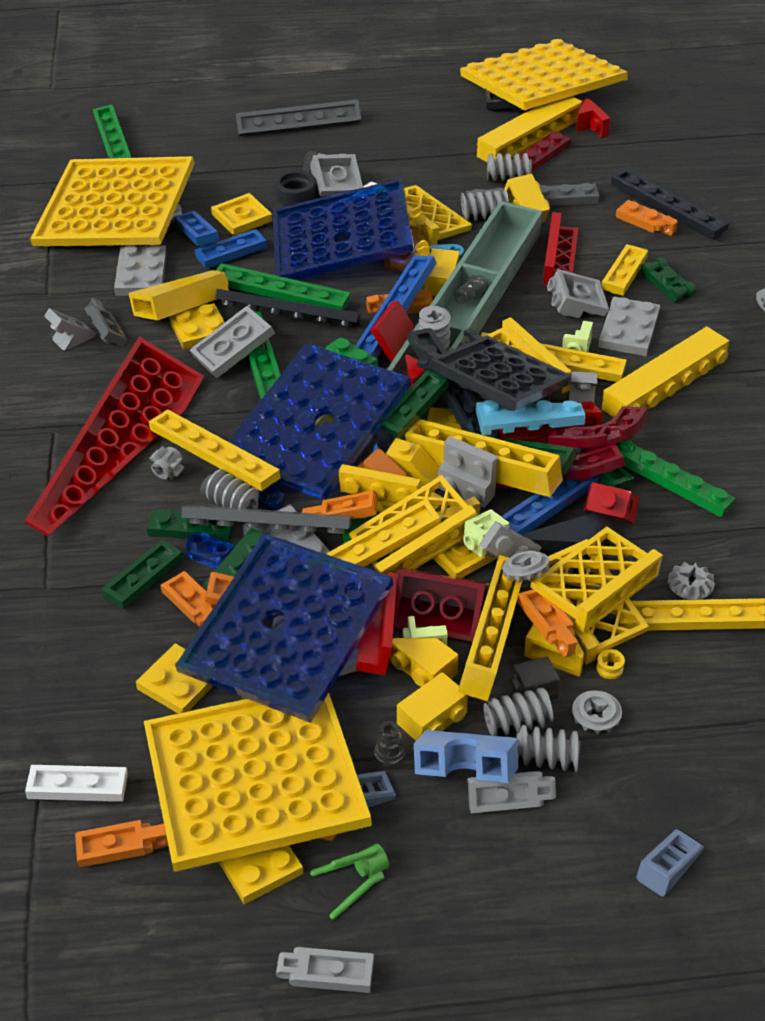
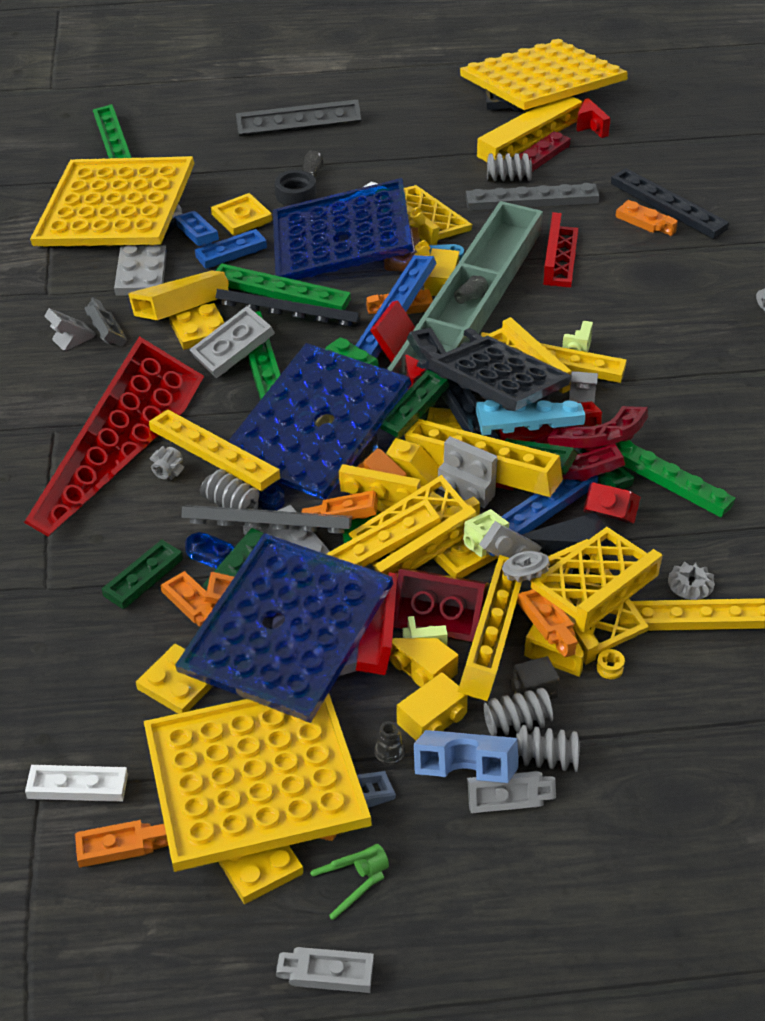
dark green plate [147,509,233,542] -> none
light grey plate [310,154,363,196] -> none
light grey piece [419,305,451,352] -> none
light grey piece [461,190,508,221] -> none
yellow brick [504,174,550,223] -> none
light grey plate [547,269,609,318] -> none
light grey gear [572,691,622,734] -> none
light grey plate [598,297,660,356] -> none
yellow plate [601,244,648,295] -> none
yellow brick [602,327,729,418] -> none
sand blue slope [637,829,704,896] -> none
dark green plate [641,257,696,302] -> none

